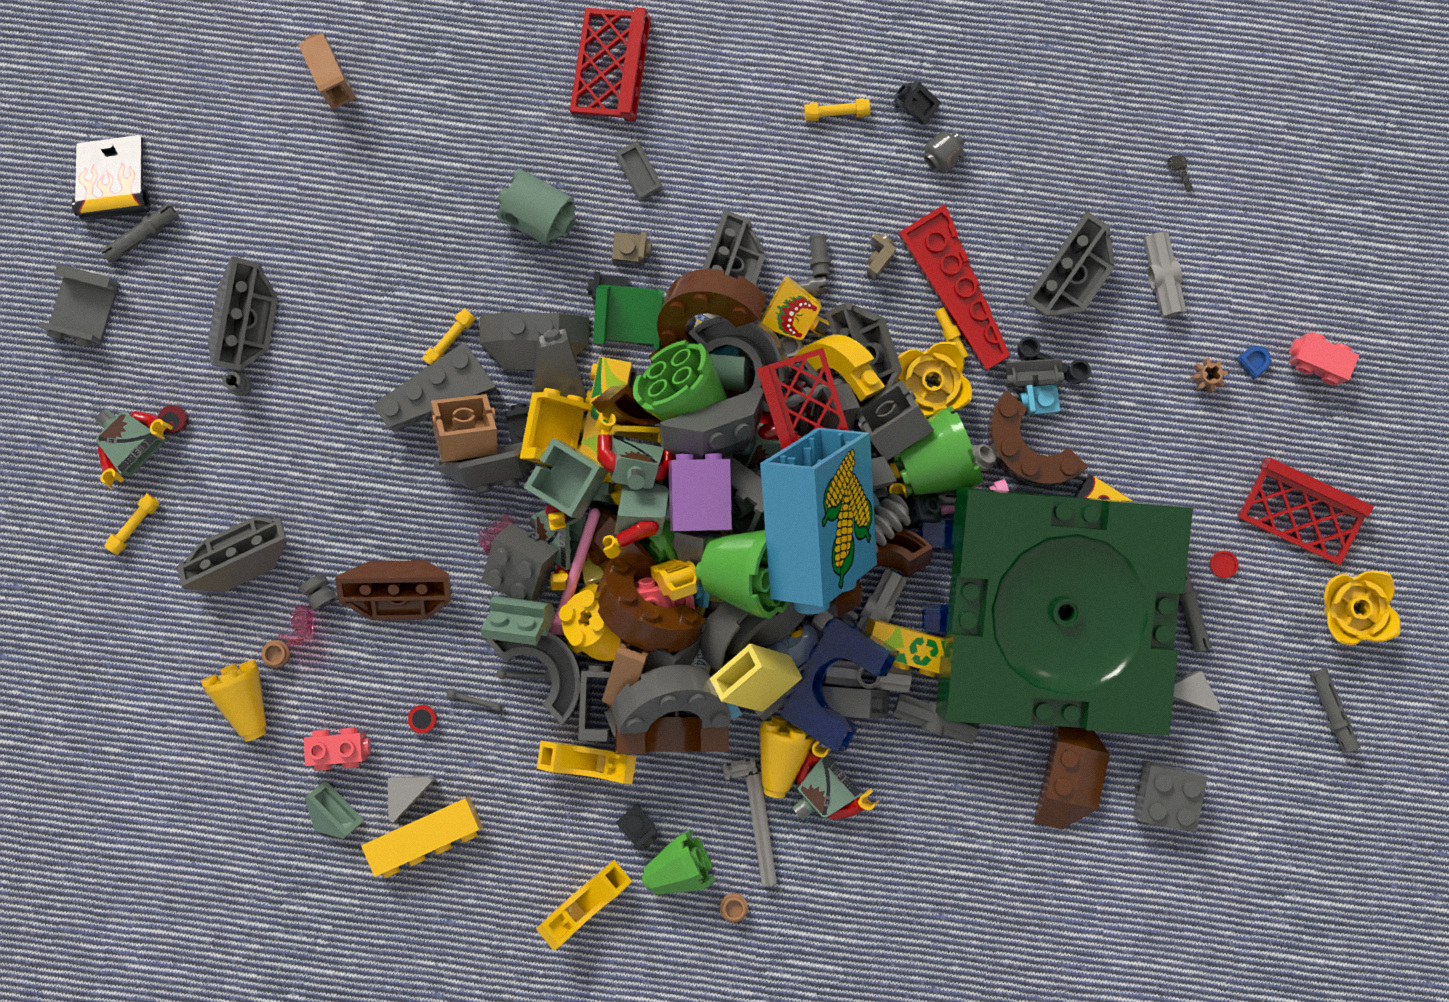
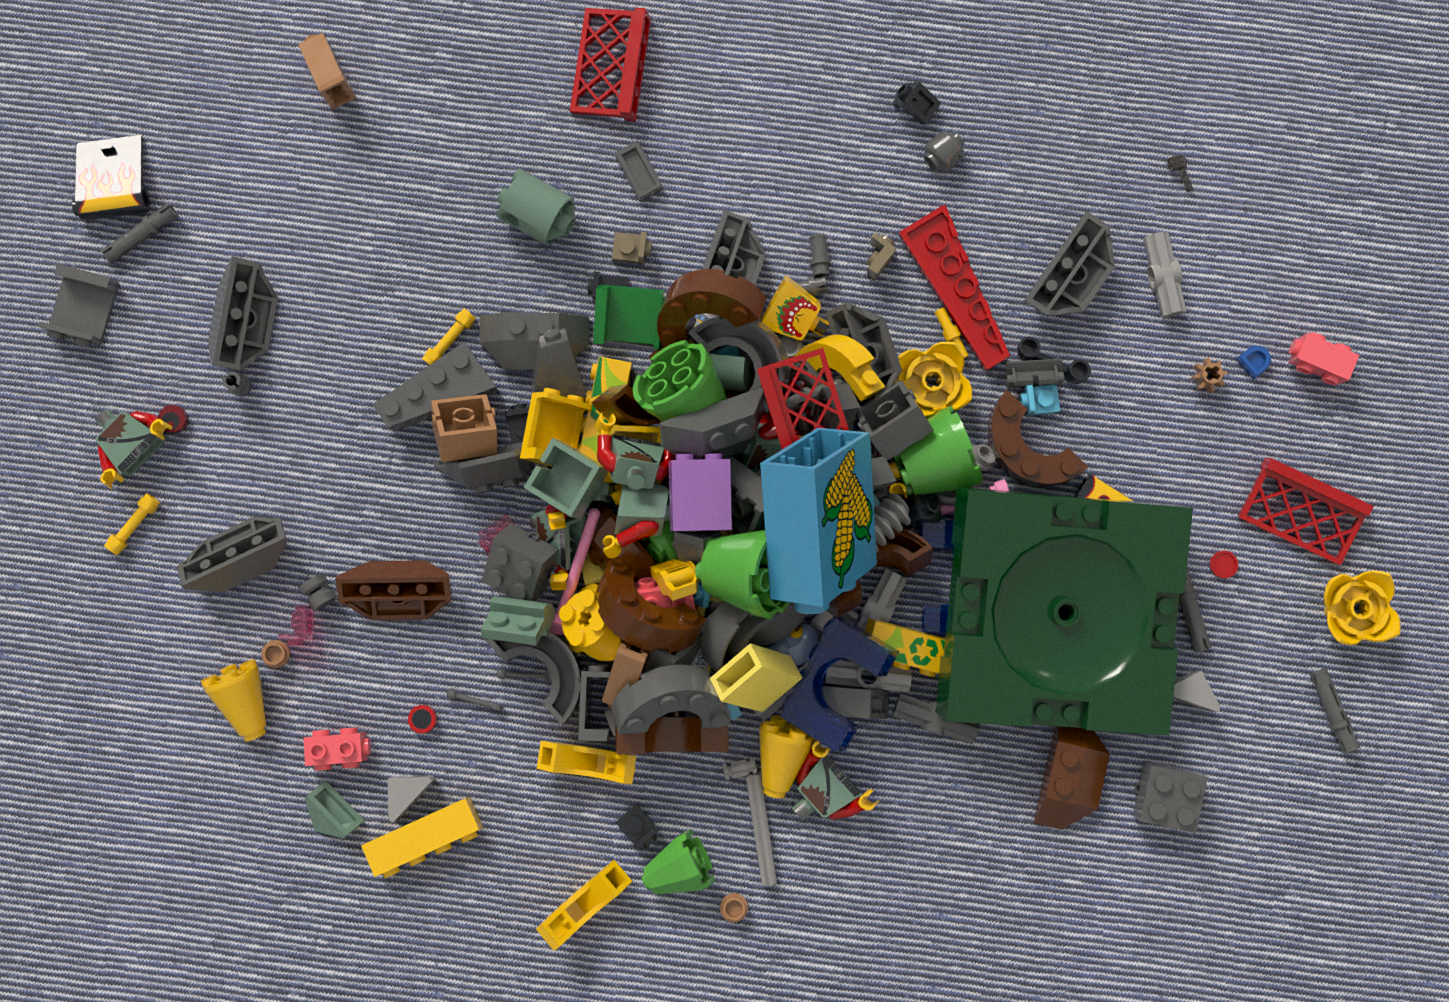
yellow bar [804,98,870,122] -> none

